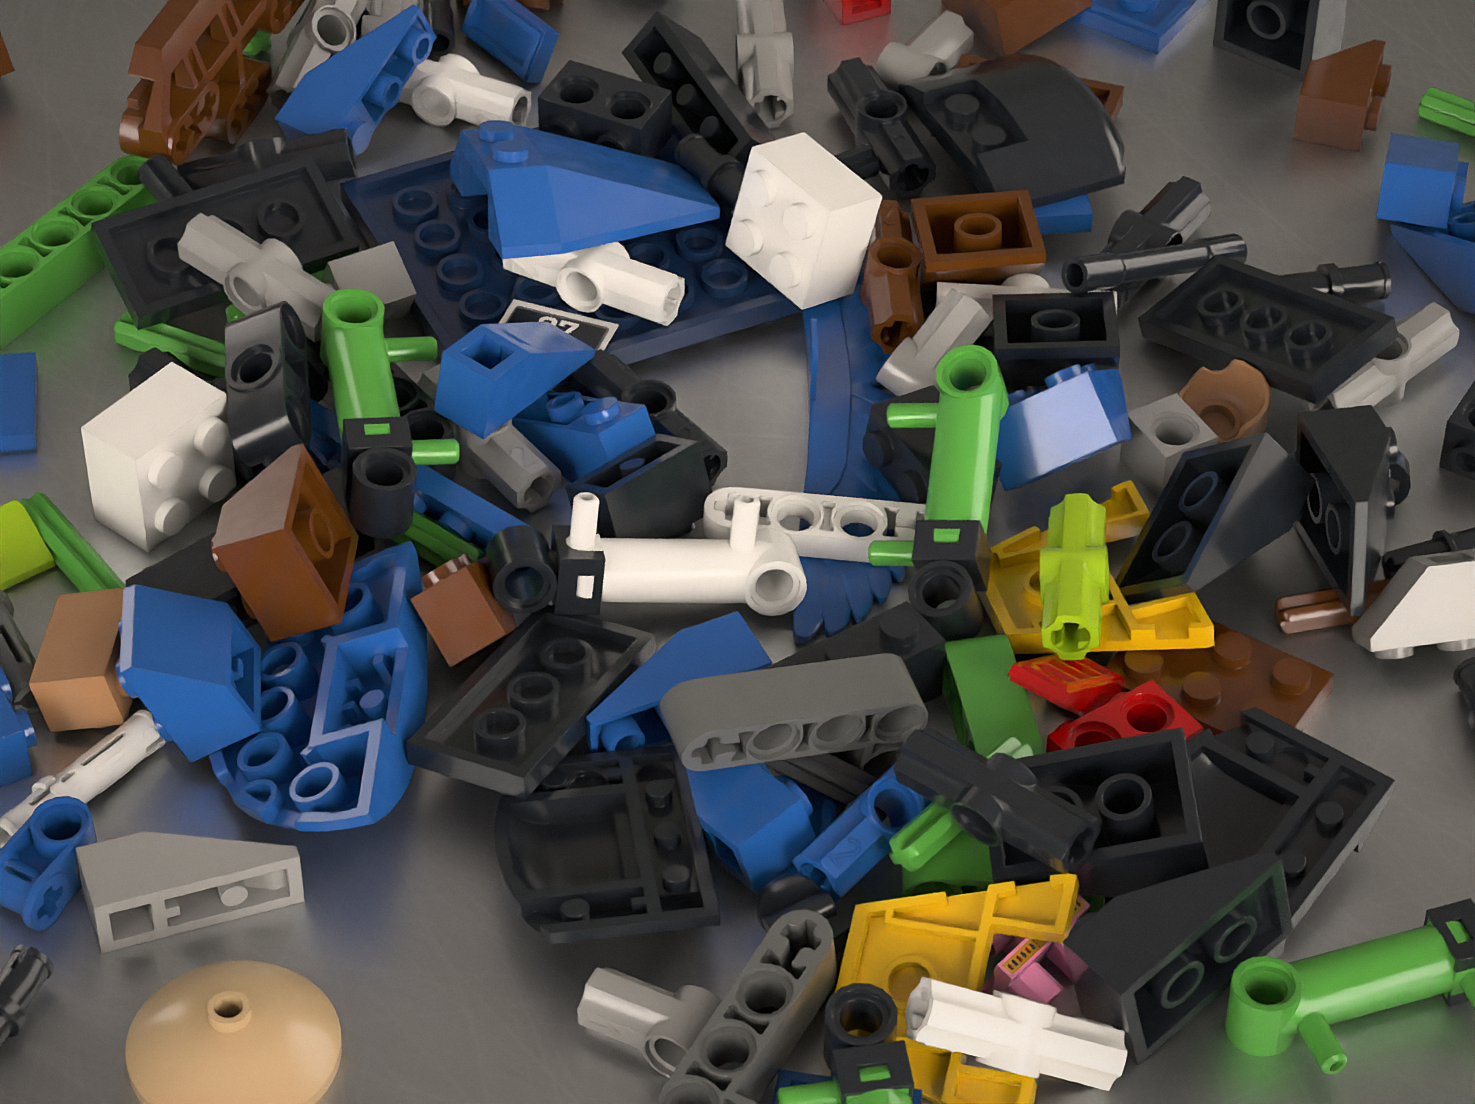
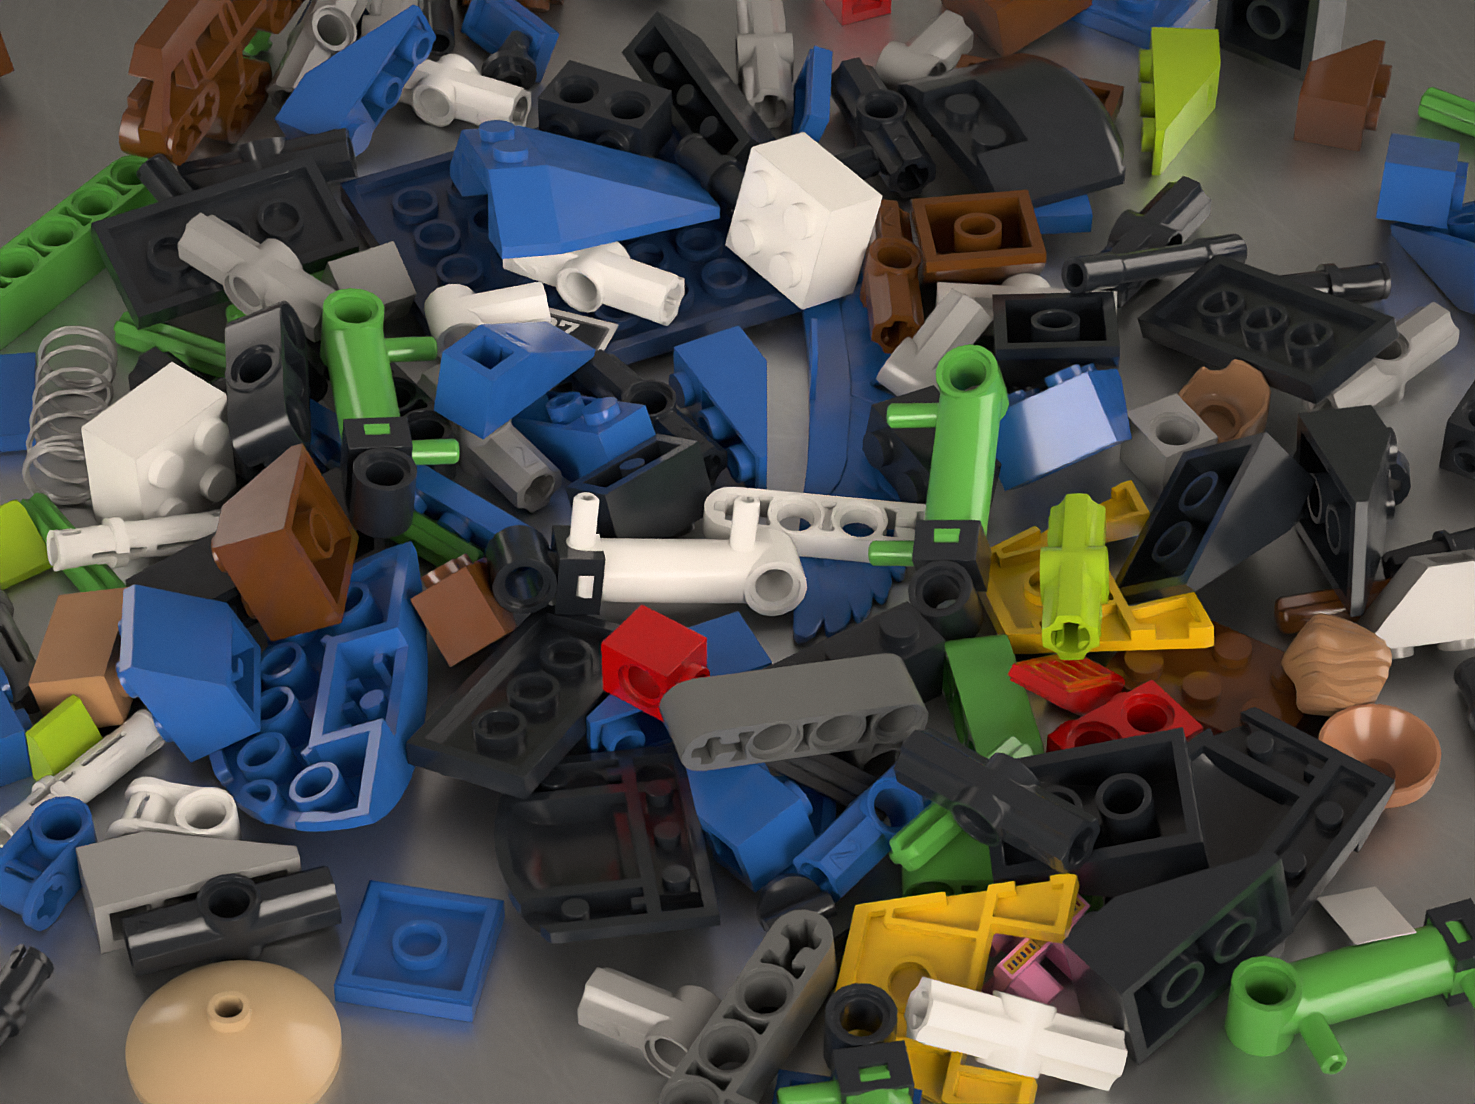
none -> light grey piece [22,326,118,505]
none -> lime slope [26,694,103,781]
none -> white pin [47,509,222,571]
none -> white piece [104,777,243,841]
none -> black piece [120,865,342,977]
none -> blue tile [334,880,505,1022]
none -> white piece [424,281,551,358]
none -> black plate [481,30,537,91]
none -> red brick [601,604,710,722]
none -> blue slope [668,325,767,490]
none -> blue tile [791,46,833,144]
none -> lime slope [1137,27,1221,175]
none -> medium nougat hair [1281,613,1392,717]
none -> white sticker [1317,886,1417,945]
none -> nougat piece [1318,704,1441,809]

